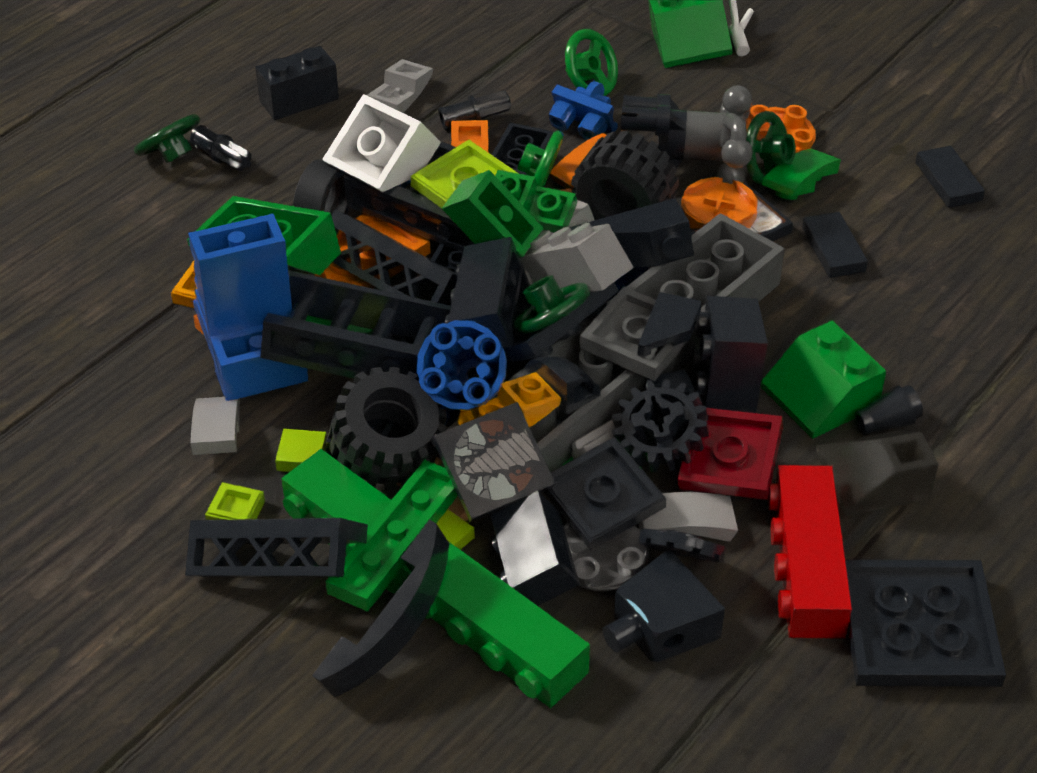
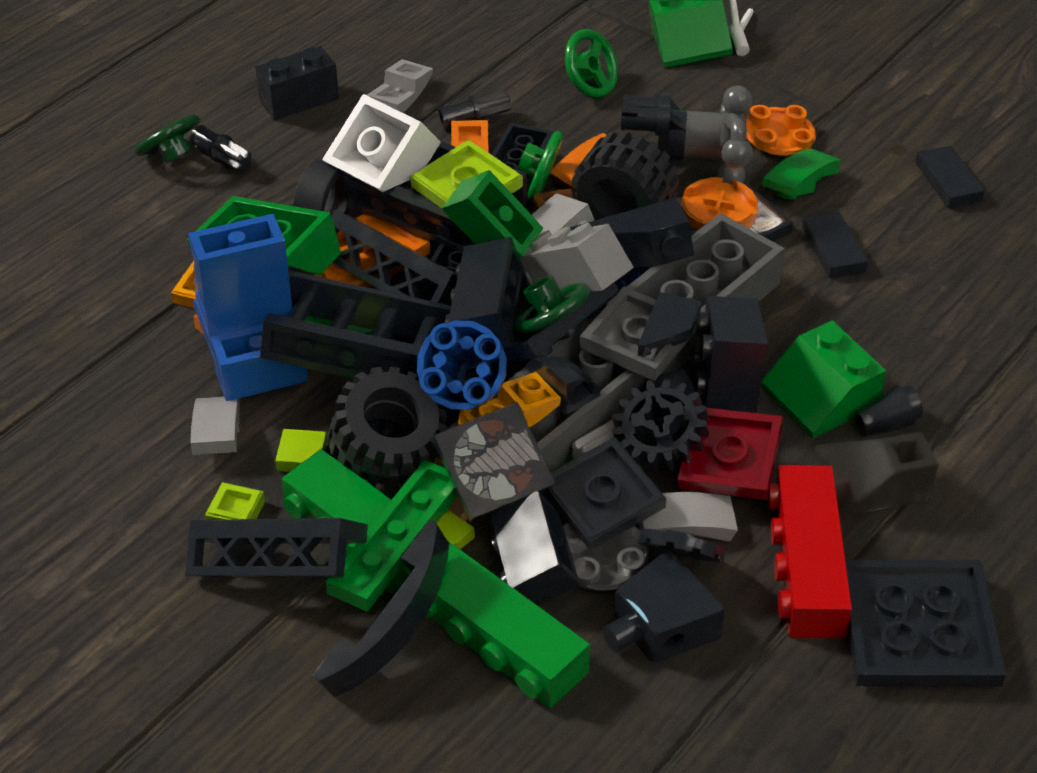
green slope [495,170,578,233] -> none
blue hips [548,81,618,140] -> none
dark green piece [746,111,796,187] -> none

